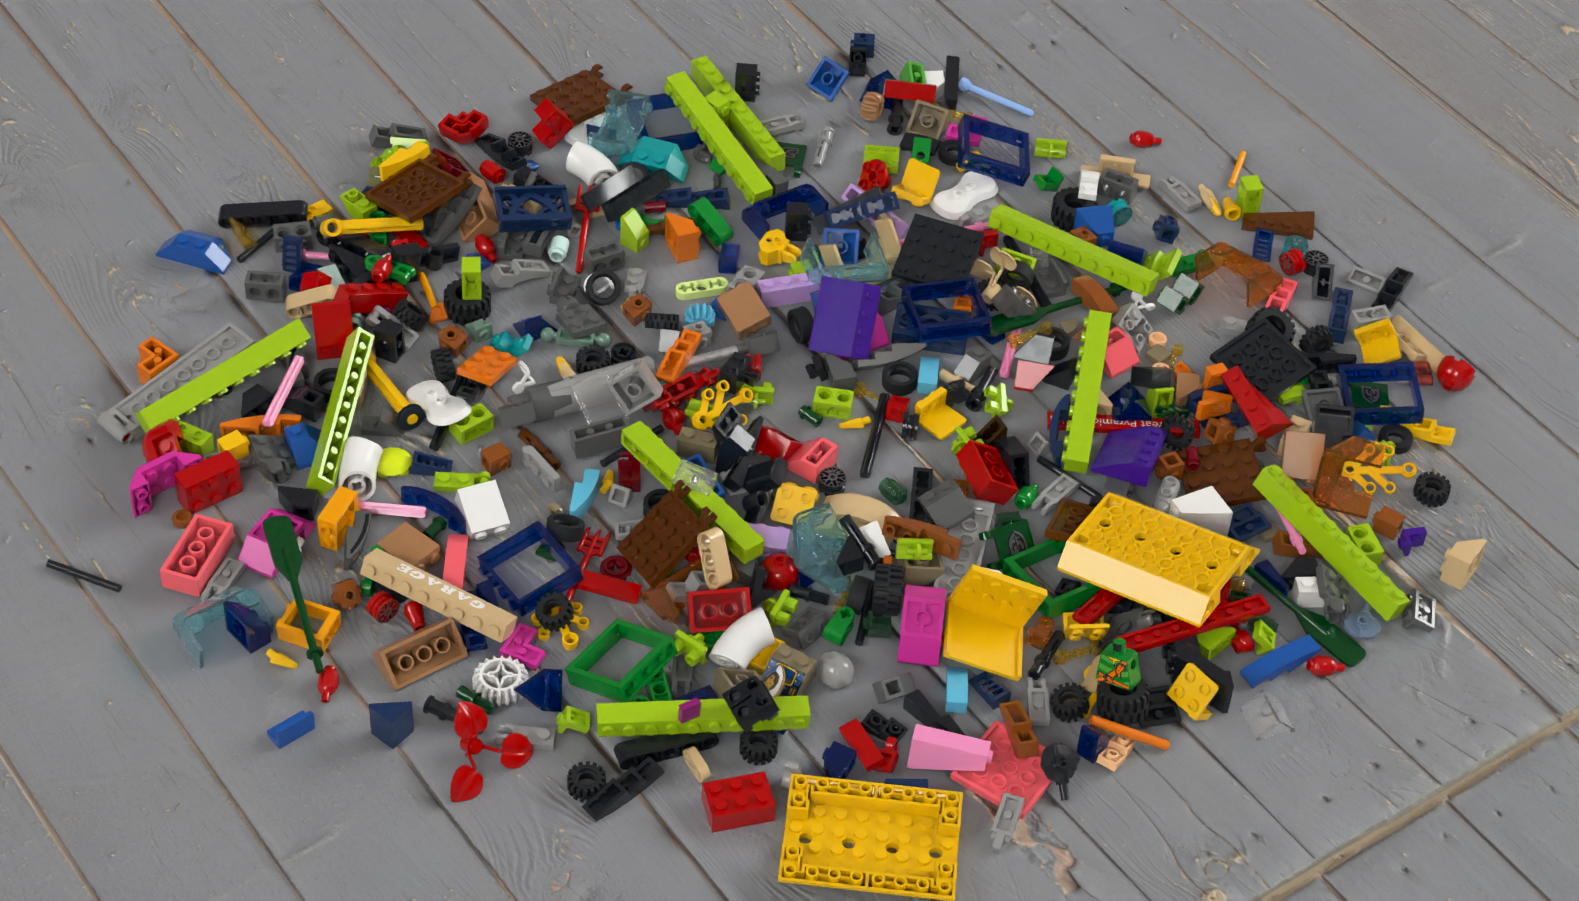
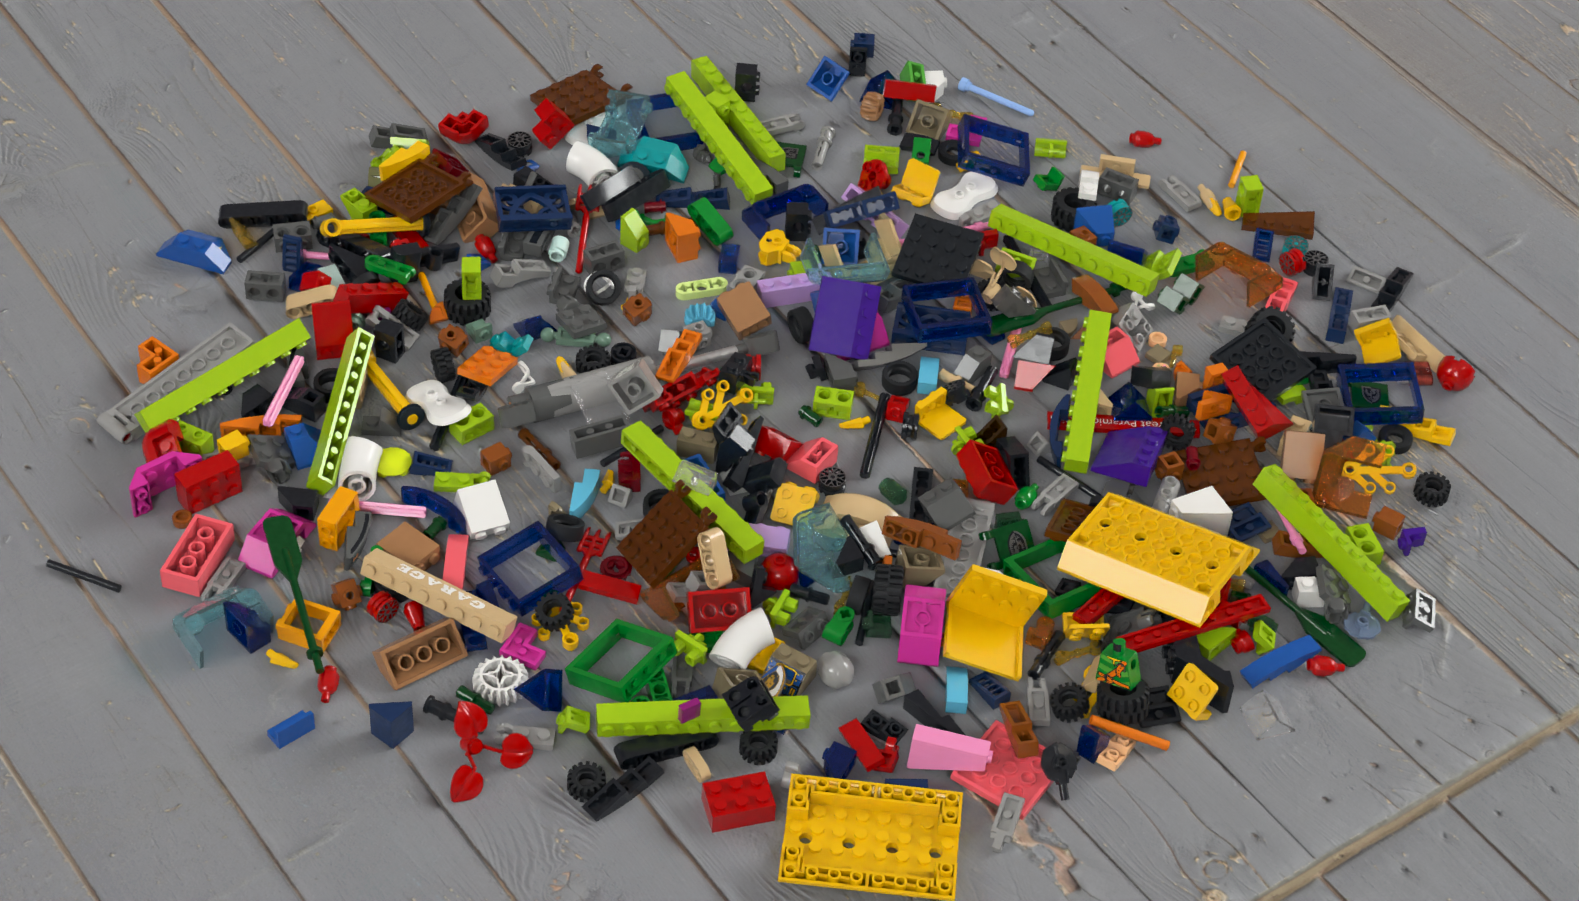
red plant [371,254,393,283] -> none
red brick [479,160,505,184] -> none
black tyre [645,313,679,330] -> none
lime hips [895,538,934,561] -> none
black slope [944,55,960,113] -> none
black tyre [1299,324,1335,353] -> none
tan slope [1440,539,1487,590] -> none

